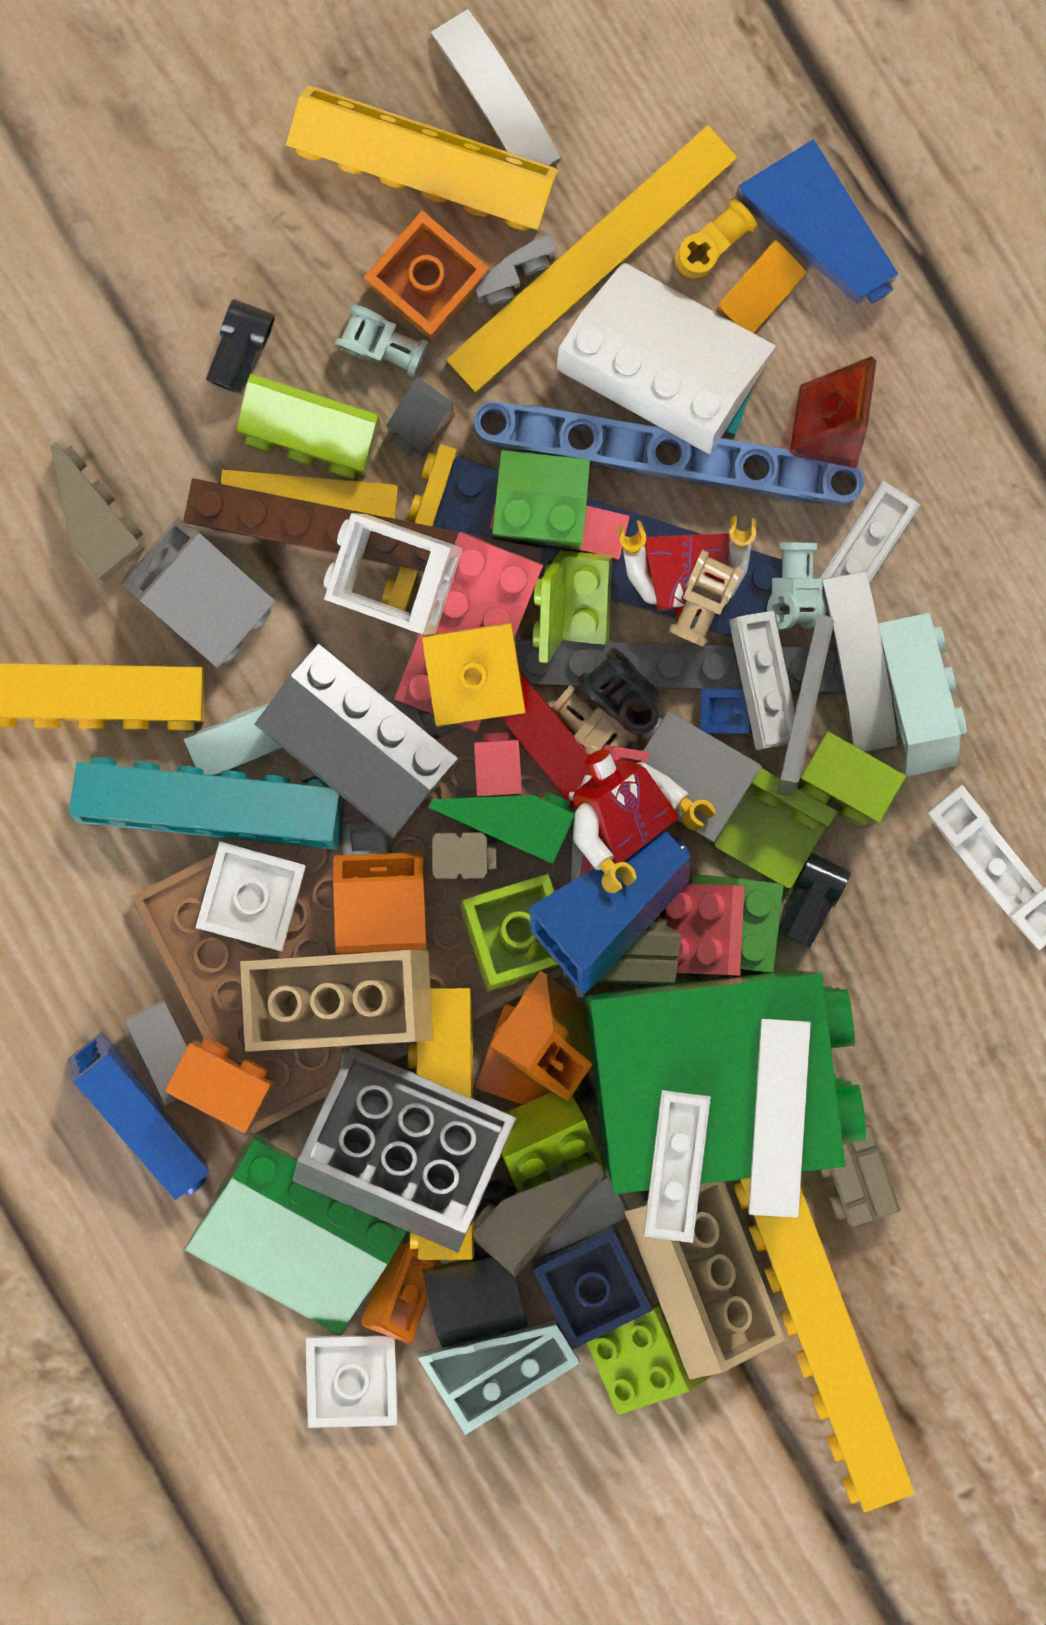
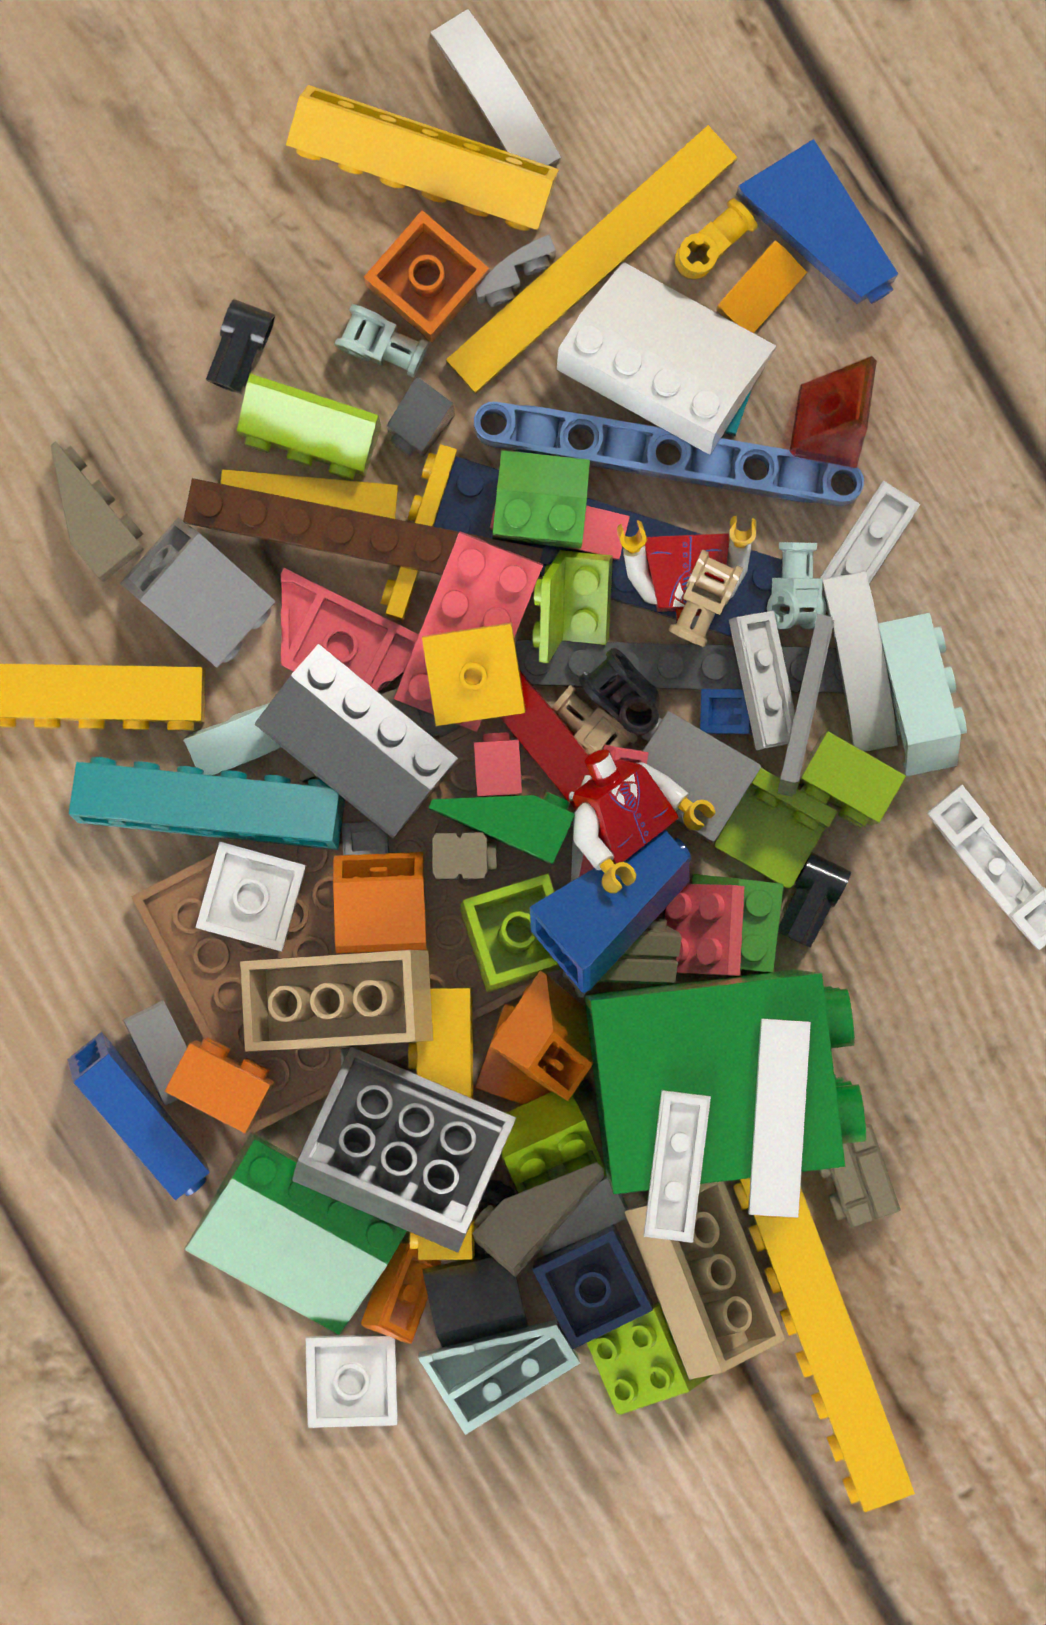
white window [324,513,463,634] -> none
none -> coral wing [281,568,419,692]

